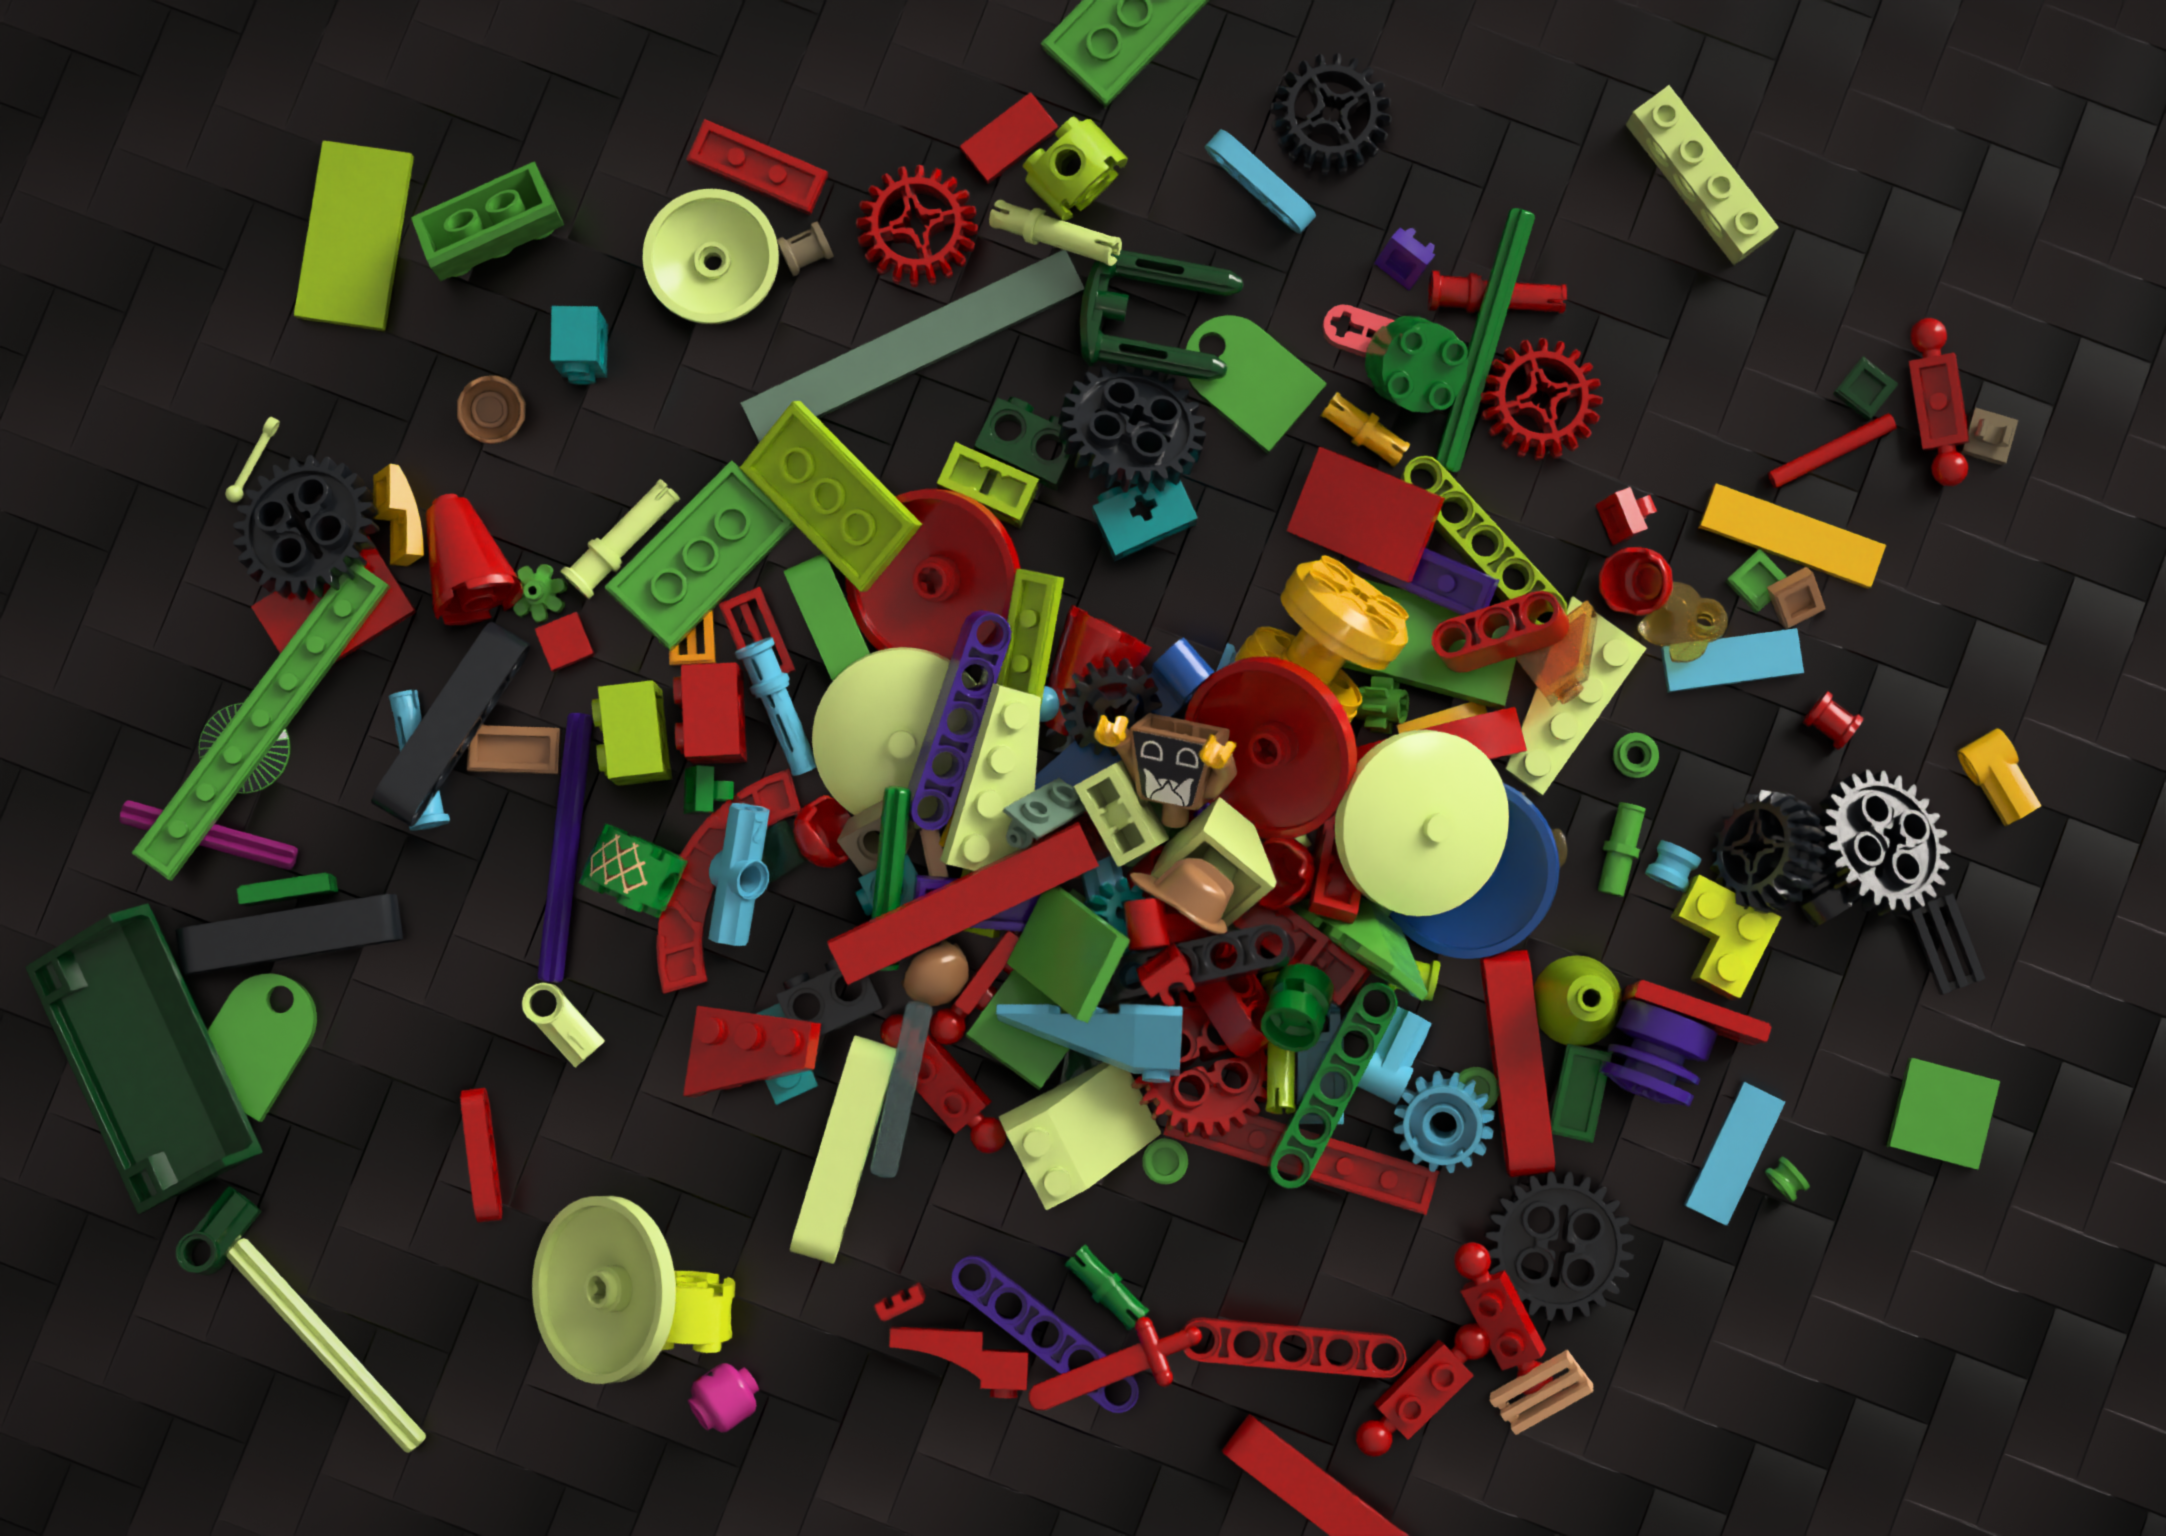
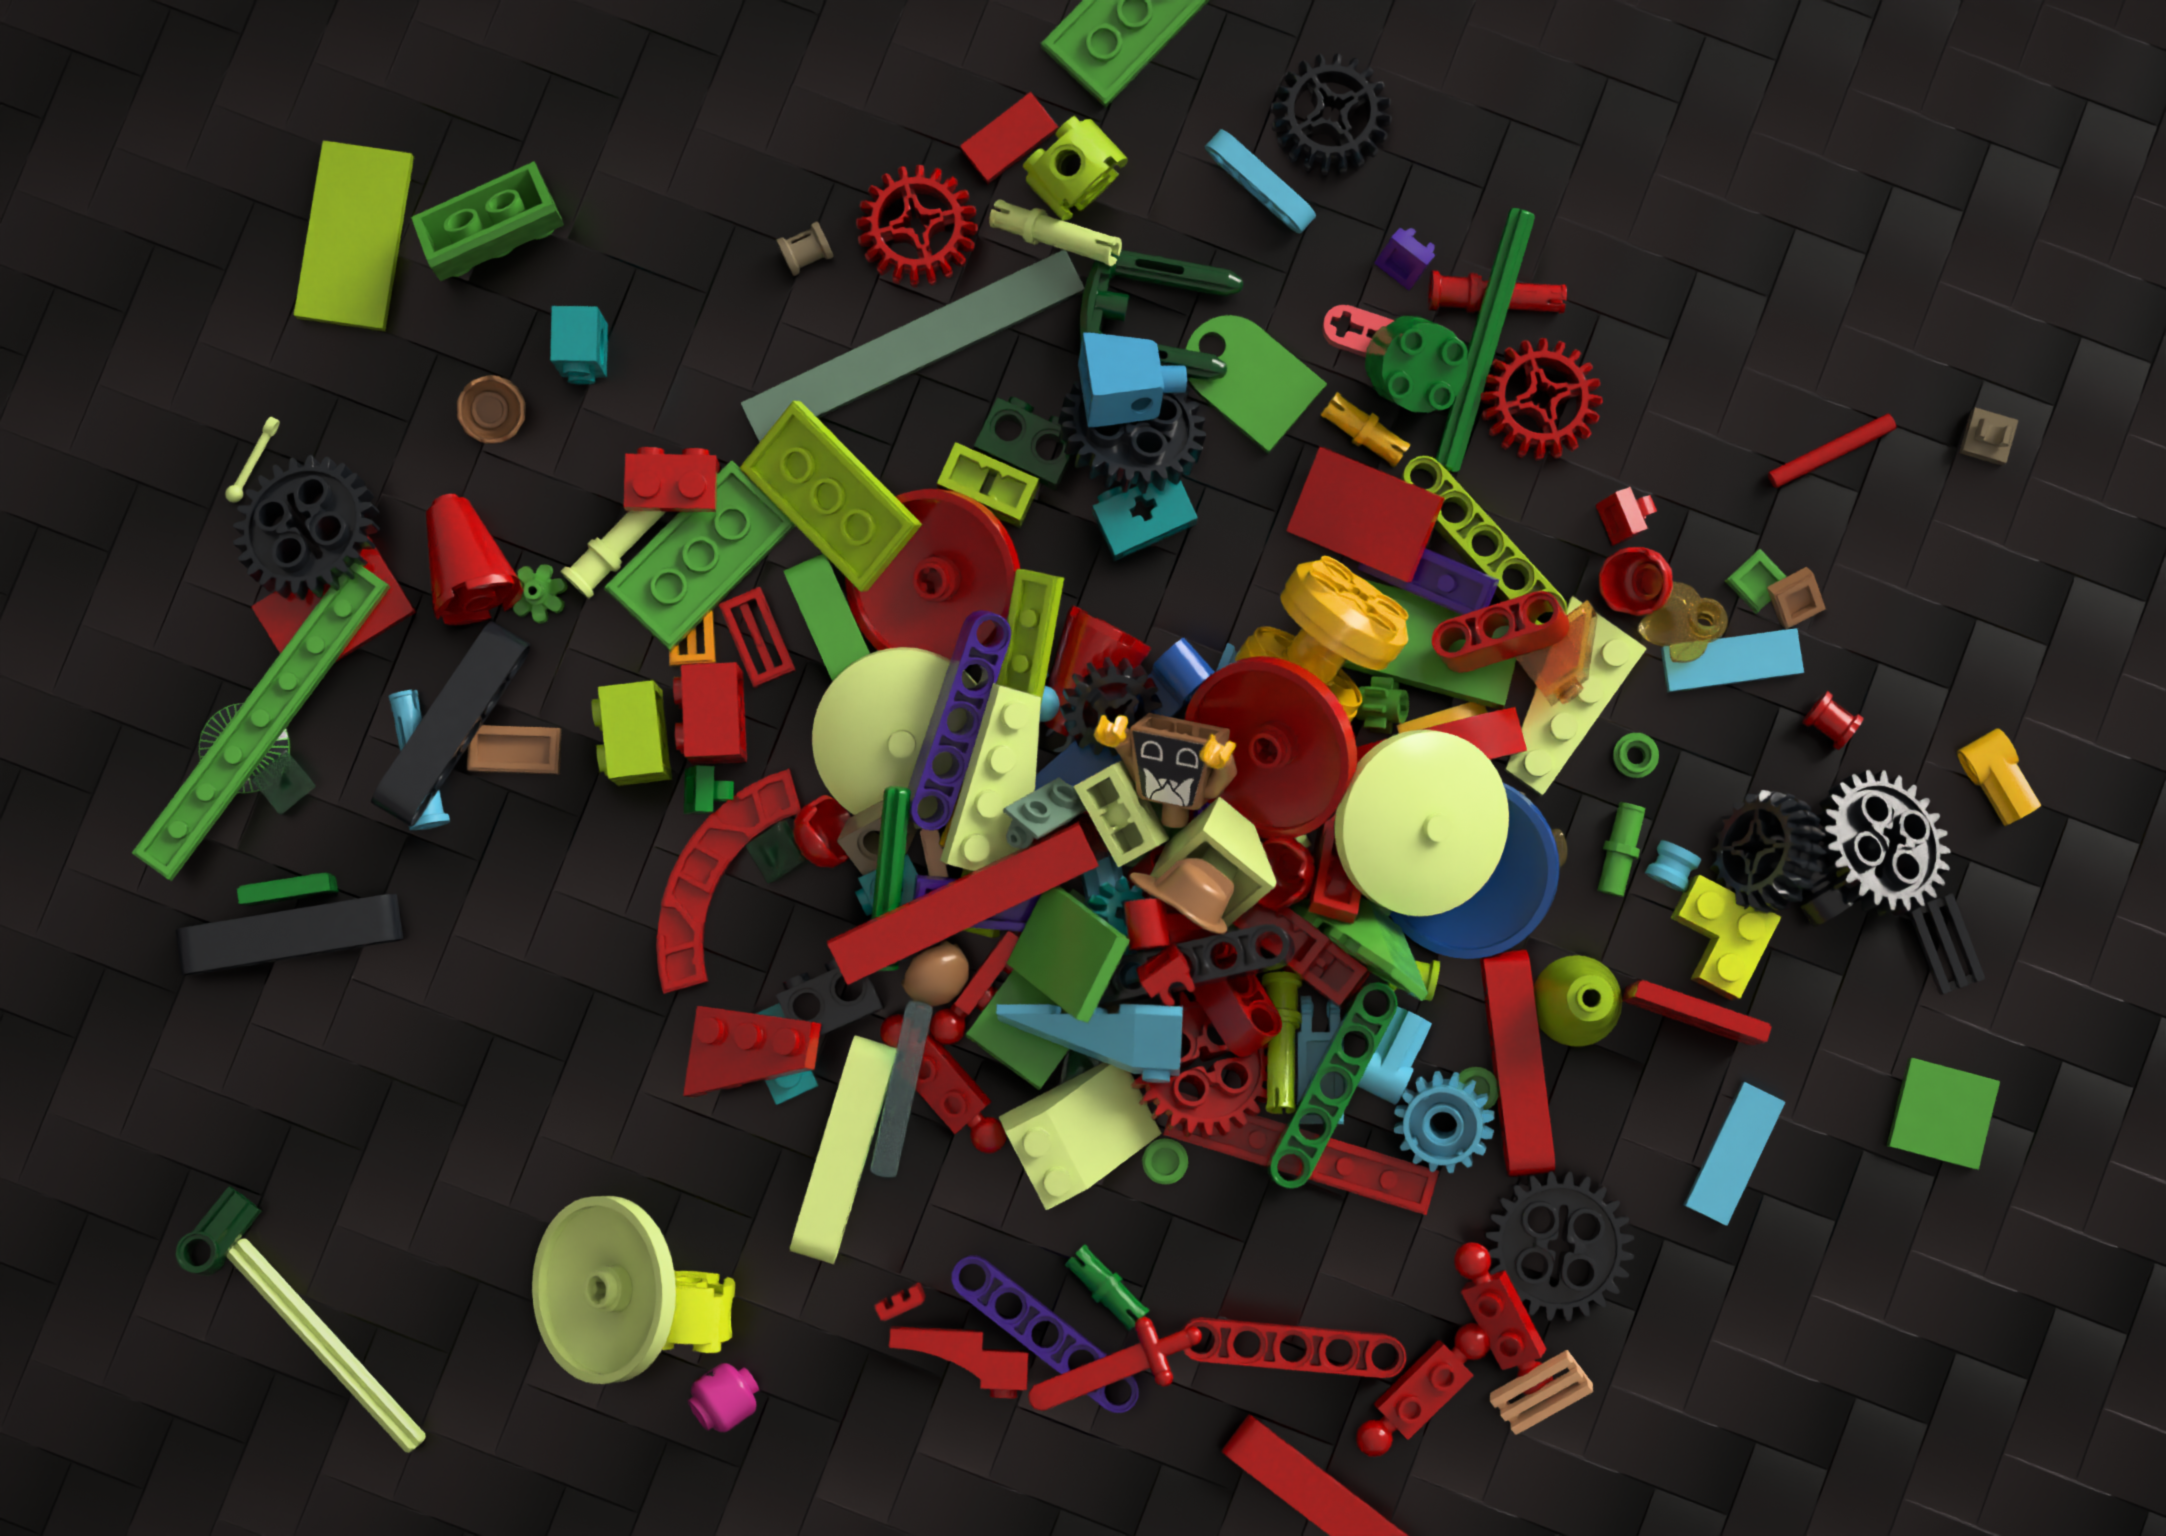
dark green slope [25,903,263,1215] -> none
magenta axle [119,800,298,870] -> none
bright green tile [207,973,317,1122] -> none
yellow slope [373,464,424,566] -> none
red beam [461,1087,502,1223] -> none
yellowish green piece [522,983,605,1068] -> none
red tile [535,612,595,672] -> none
dark purple axle [538,713,593,983] -> none
green brick [579,823,688,918] -> none
yellowish green dish [643,189,779,324] -> none
red tile [686,119,828,215] -> none
medium azure piece [708,803,770,946] -> none
medium azure pin [735,637,816,776] -> none
green wheel [1261,963,1334,1052] -> none
green tile [1550,1044,1612,1143] -> none
dark purple wheel [1599,999,1717,1107] -> none
yellowish green brick [1626,85,1779,265] -> none
yellow tile [1699,483,1886,589] -> none
bright green bush [1765,1156,1810,1202] -> none
dark green tile [1833,357,1898,421] -> none
red plate [1909,318,1970,486] -> none
none -> clear green tile [250,750,316,815]
none -> red bracket [624,447,720,512]
none -> dark azure torso [1078,333,1187,427]

